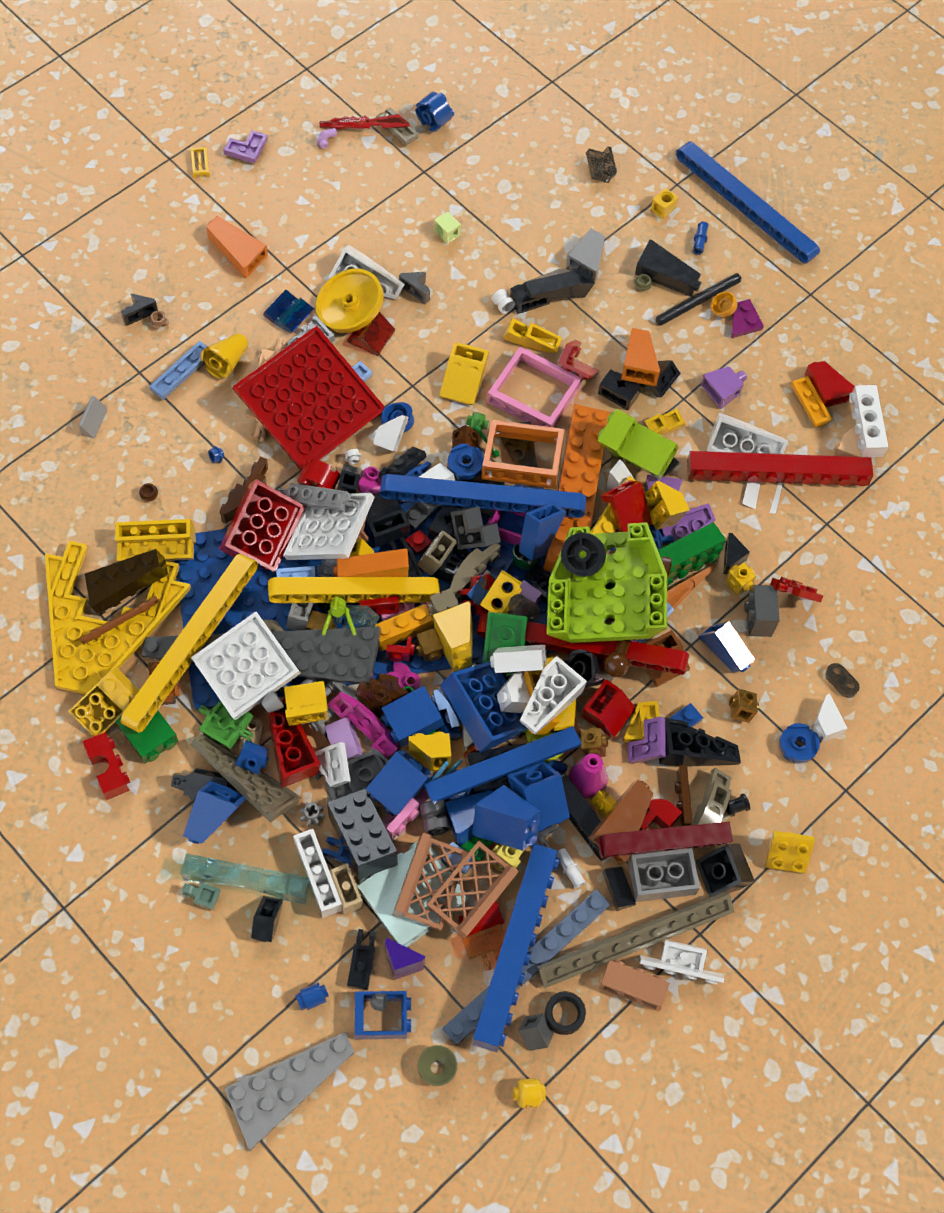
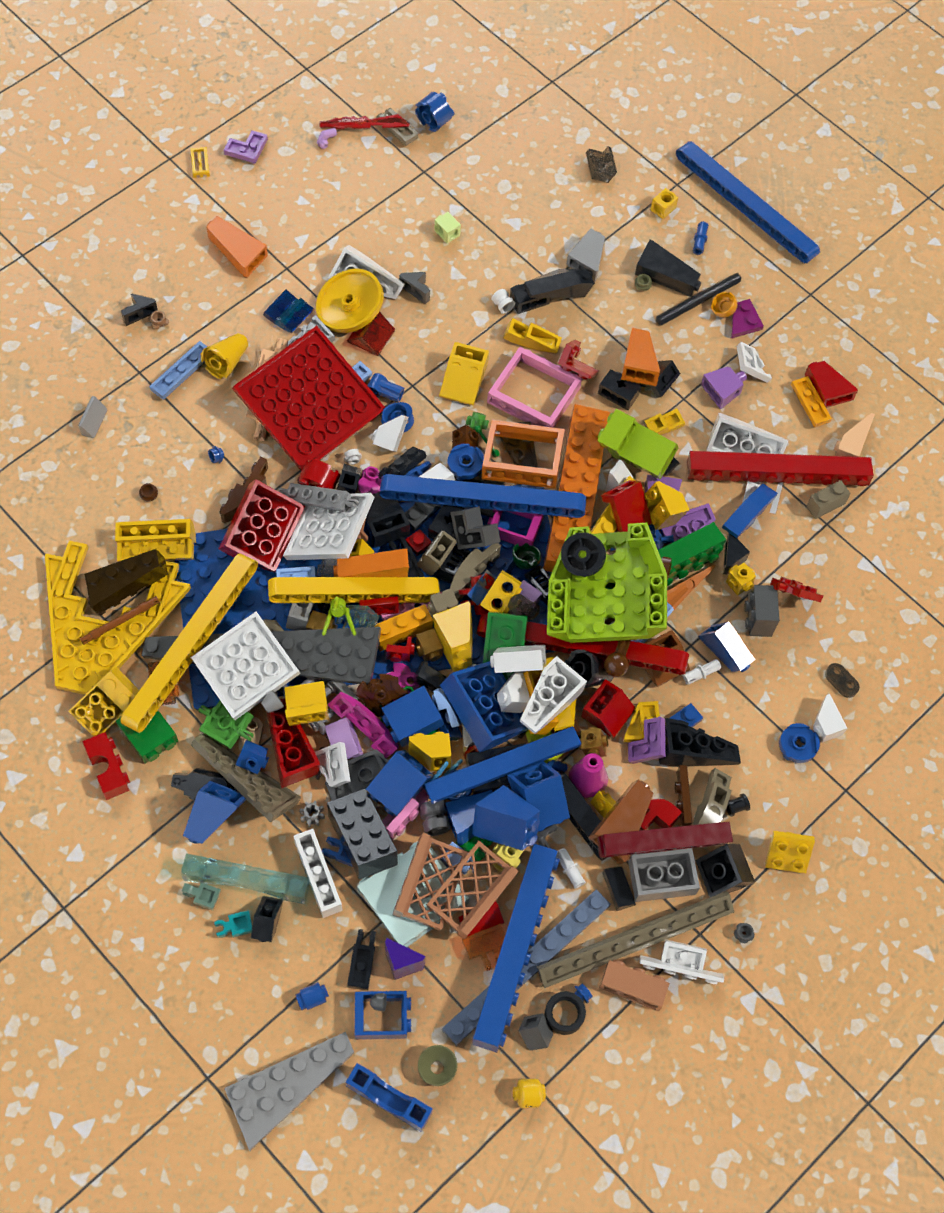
tan brick [329,864,363,915] -> none
blue slope [519,502,566,561] -> none
pearl gold brick [729,689,759,723] -> none
white brick [849,385,888,457] -> none
none -> teal plate [214,910,252,938]
none -> blue arch [345,1063,433,1132]
none -> blue piece [367,373,404,403]
none -> black hinge [412,661,447,694]
none -> blue plate [574,983,593,1003]
none -> white axle [683,659,721,685]
none -> blue slope [722,484,778,538]
none -> dark grey plate [734,923,755,943]
none -> white wing [737,342,772,383]
none -> dark tan brick [807,480,851,519]

